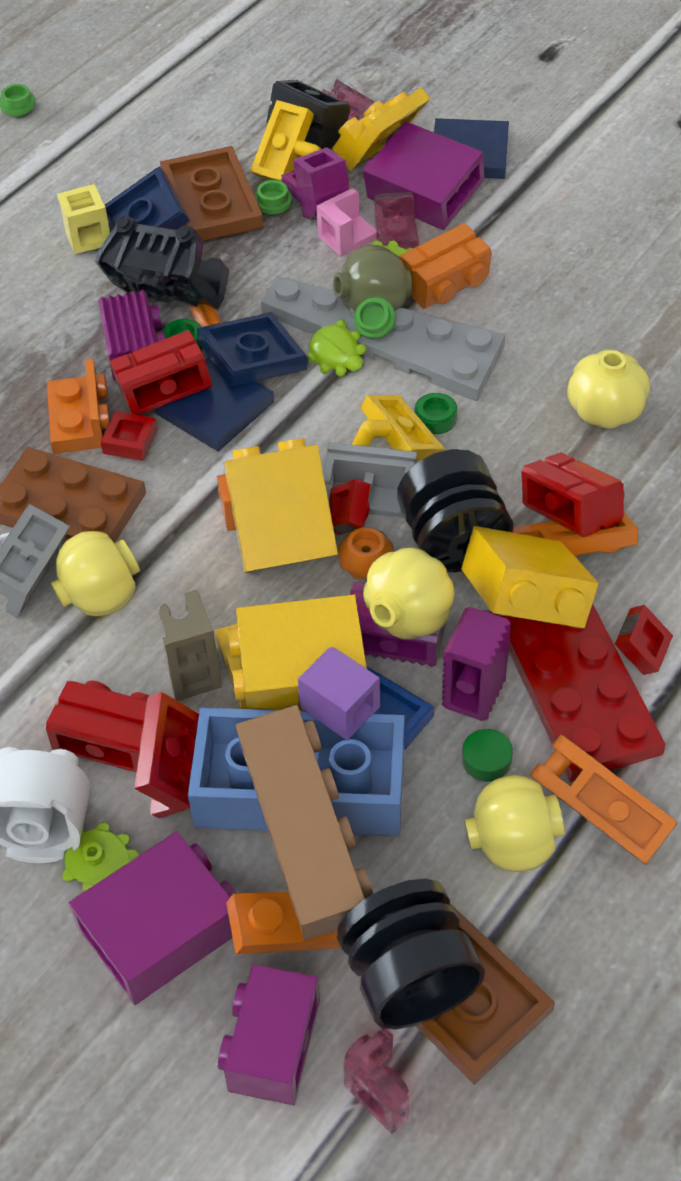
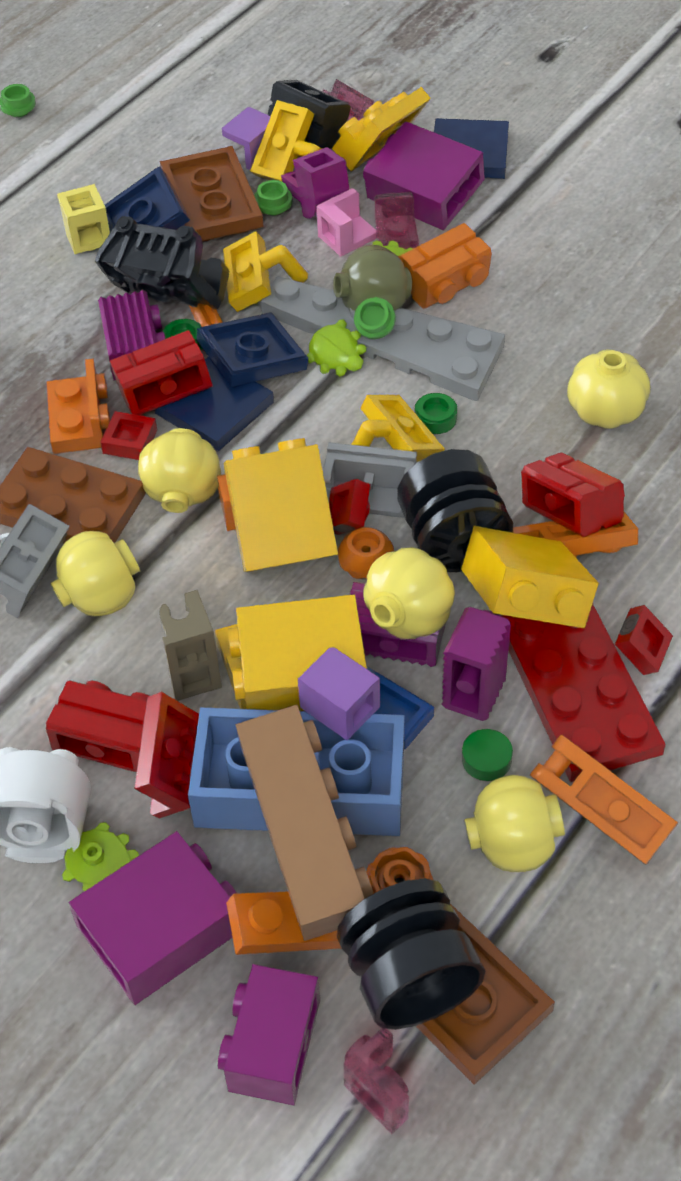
none -> light yellow plant [138,428,221,513]
none -> medium lavender panel [222,106,271,170]
none -> yellow plate [223,231,308,312]
none -> orange plate [366,847,433,894]

